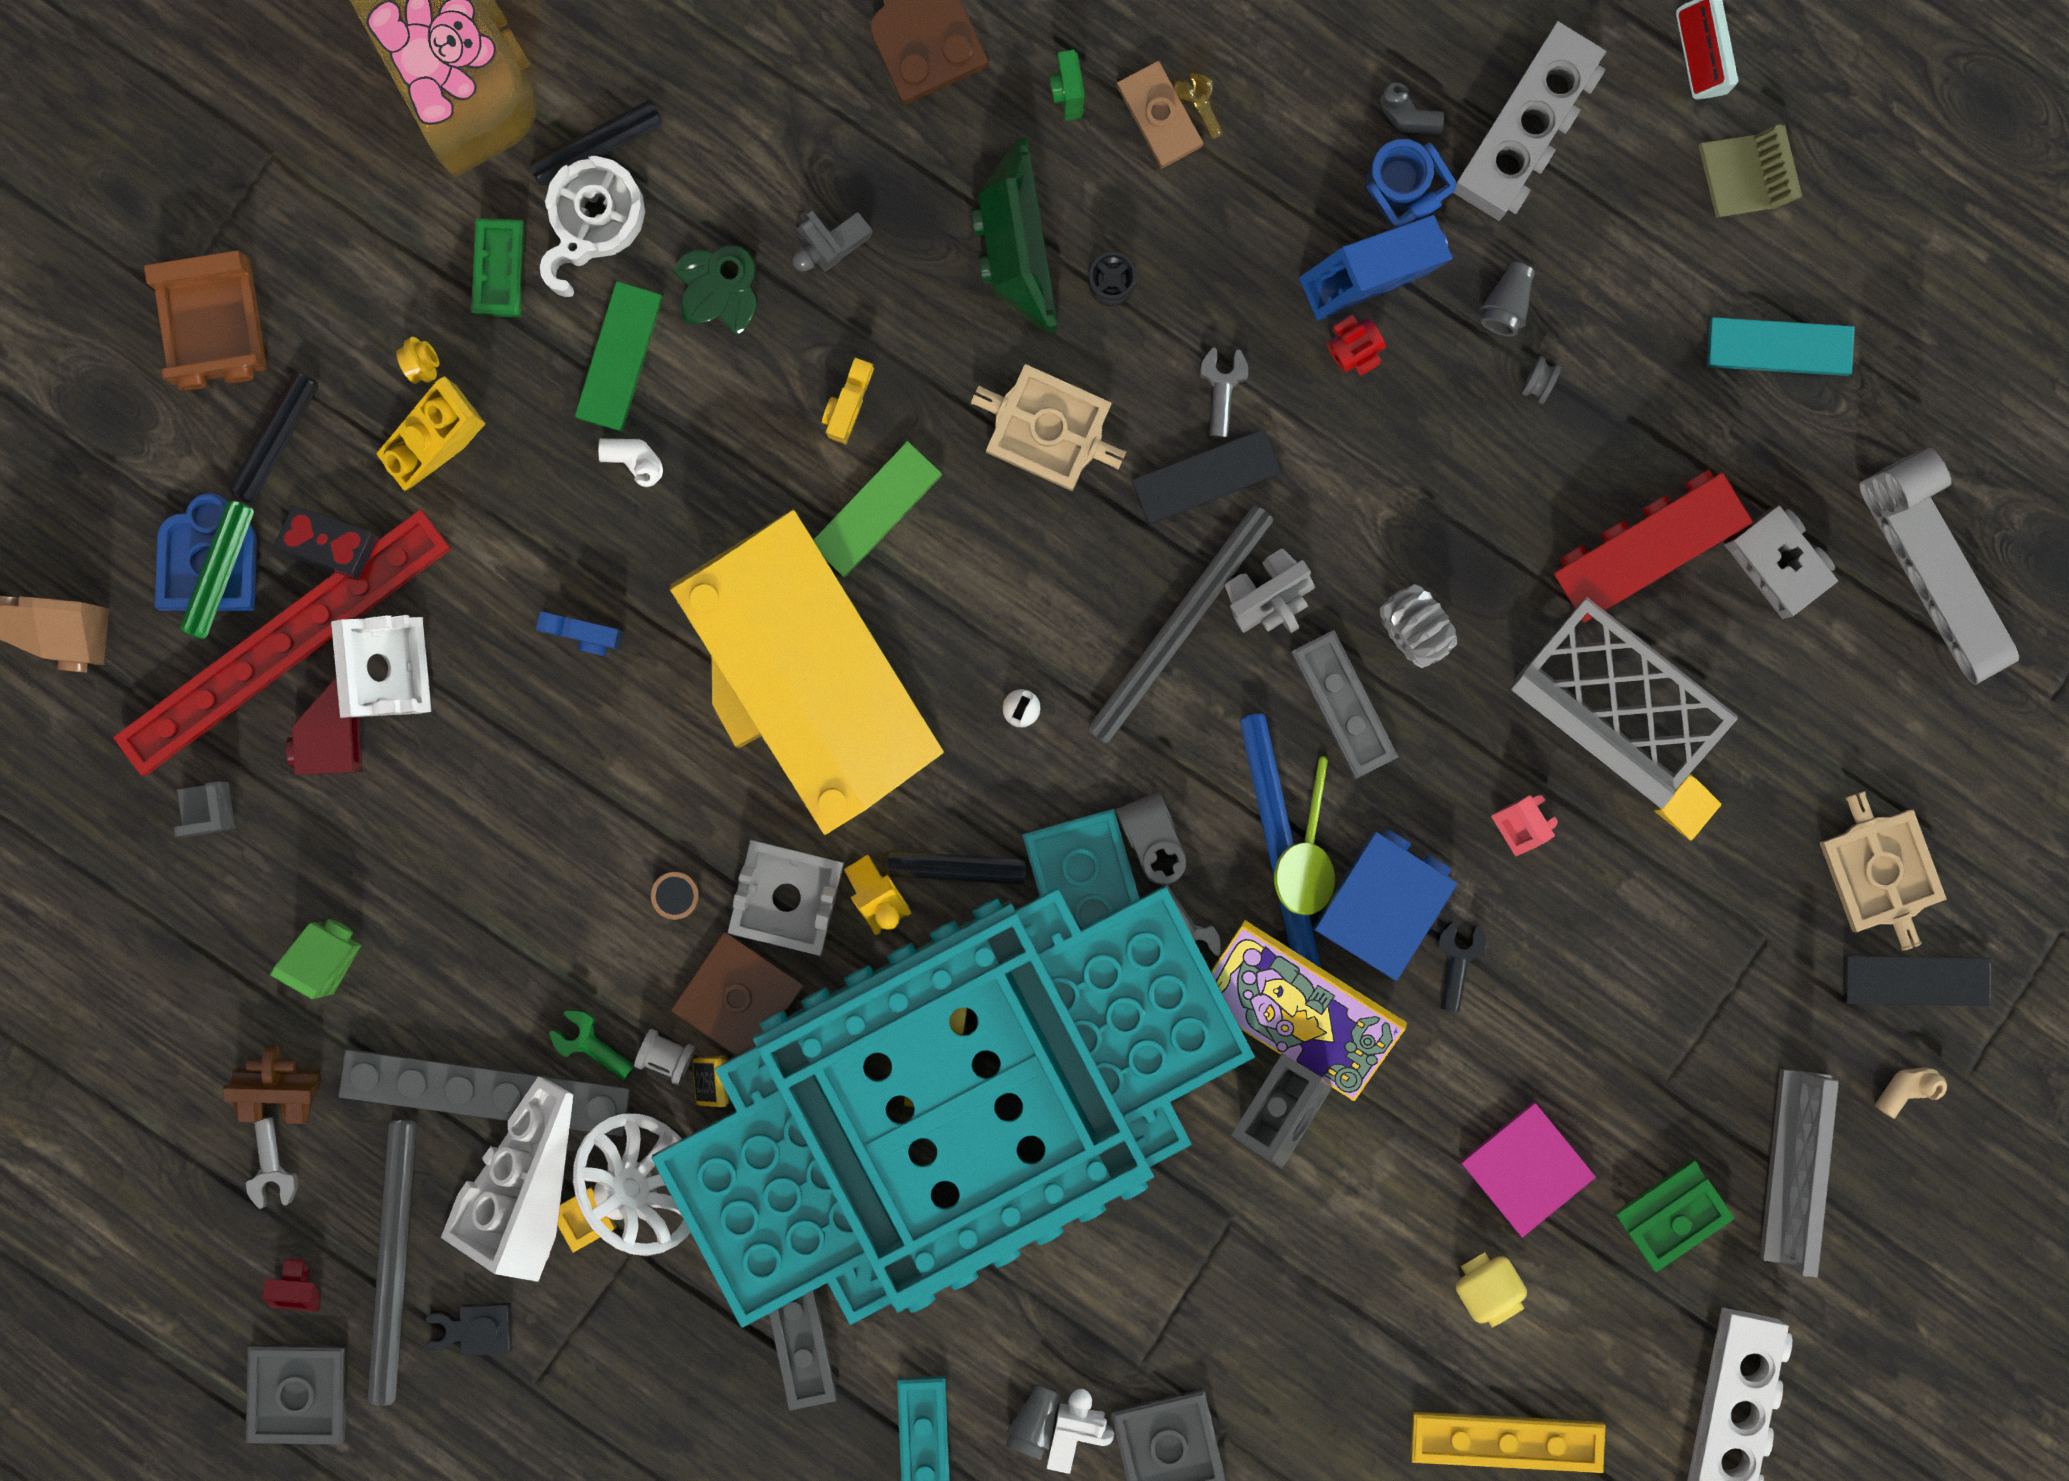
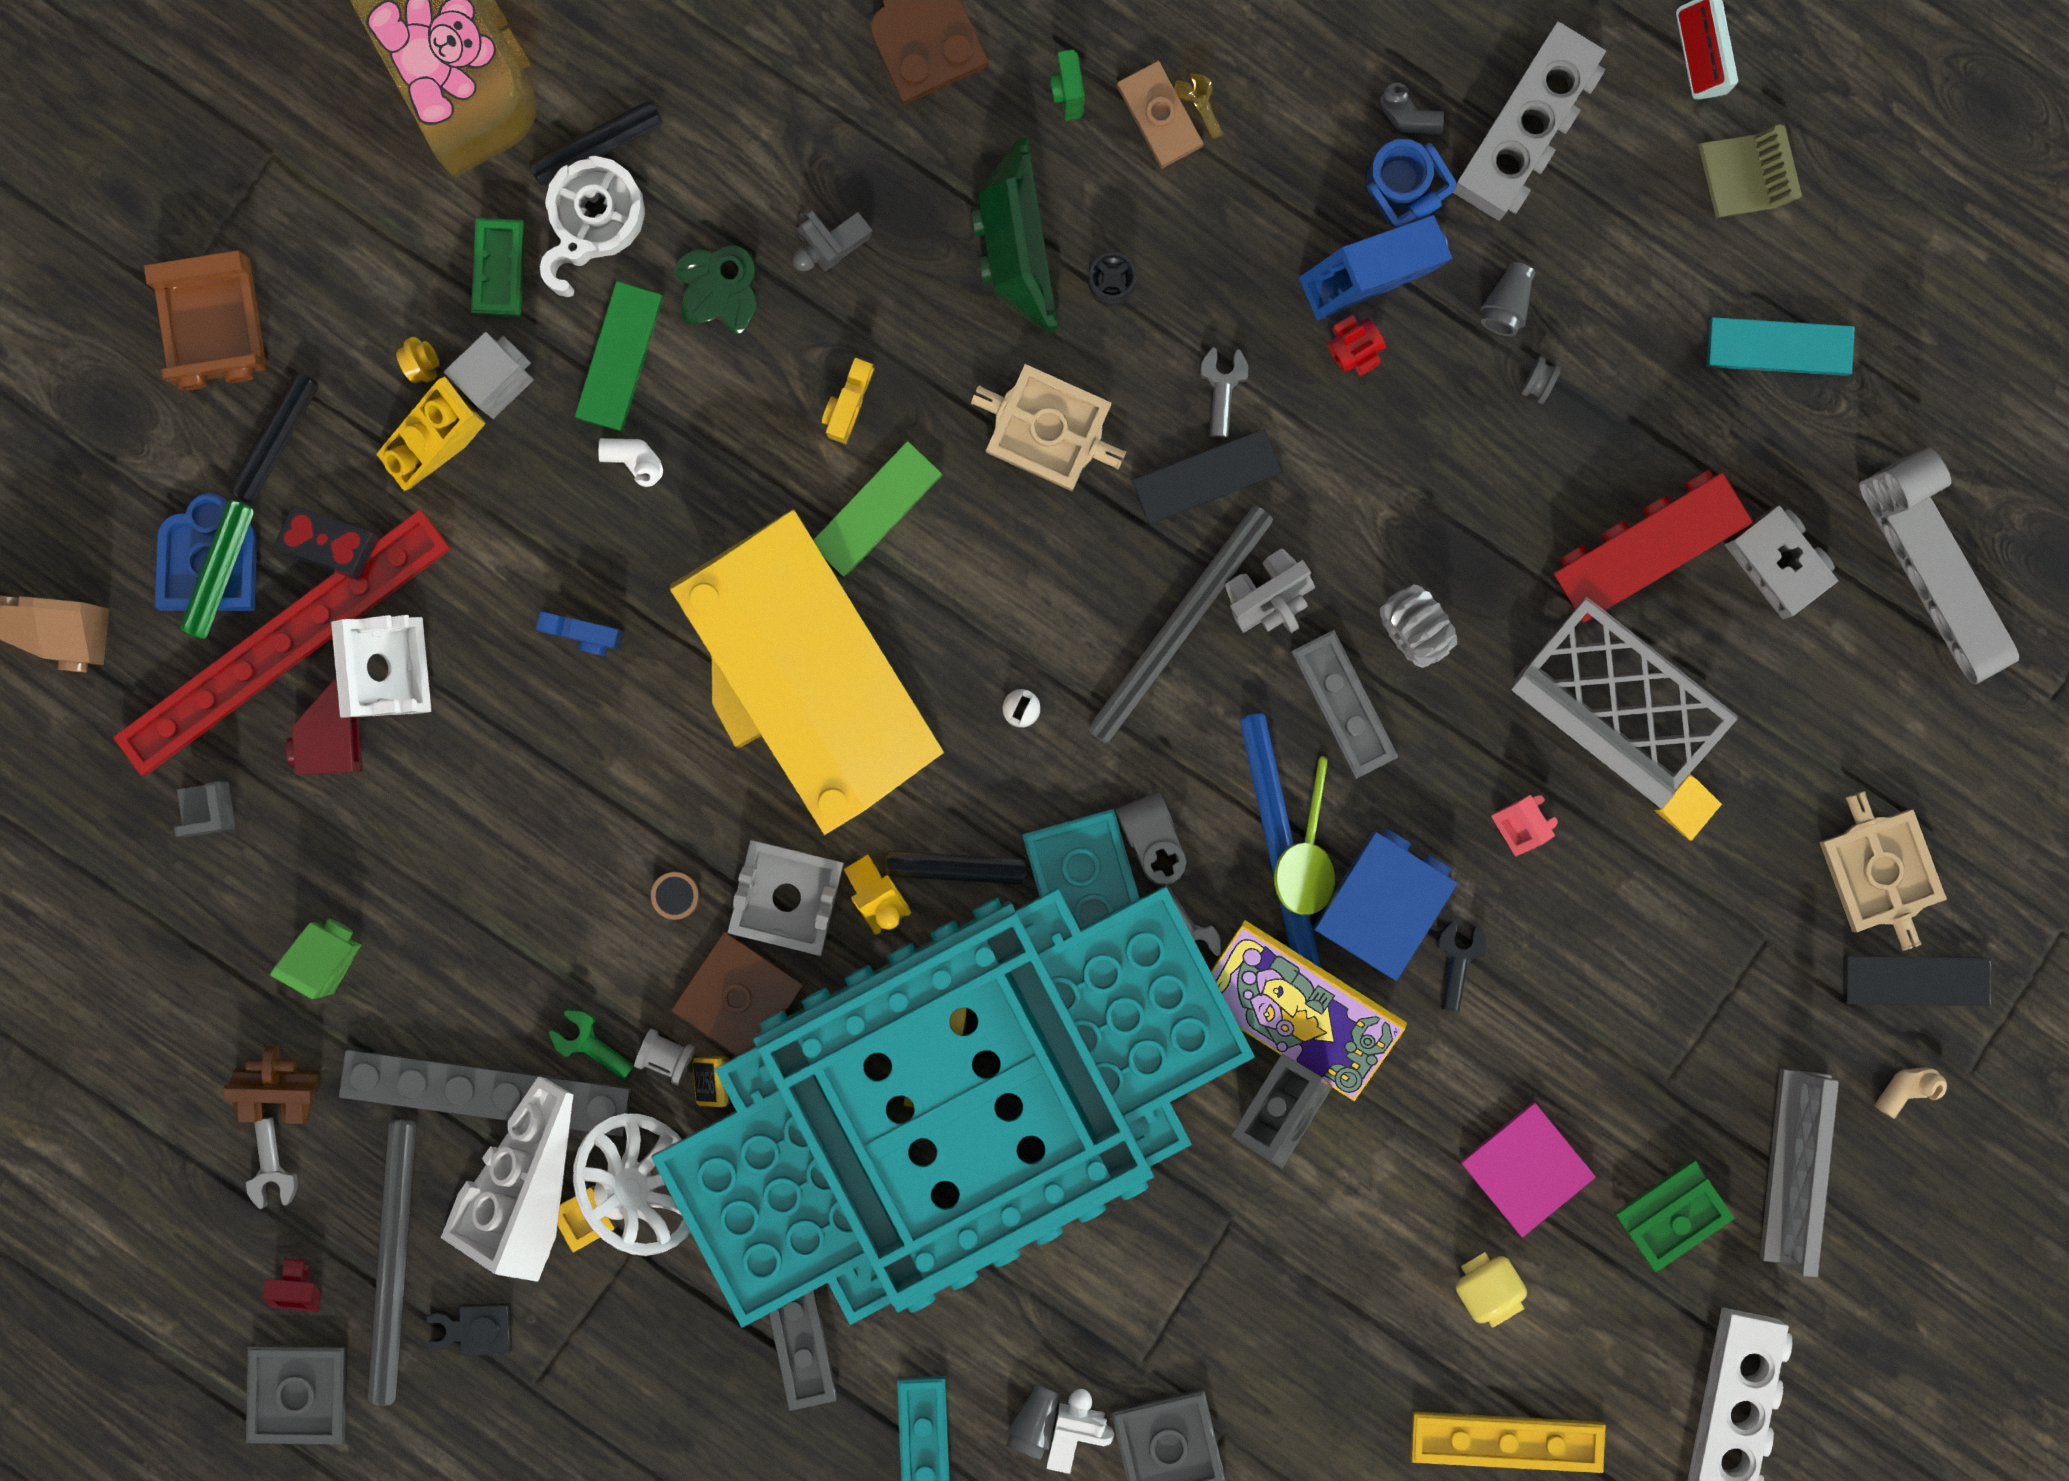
none -> light grey brick [444,332,534,419]

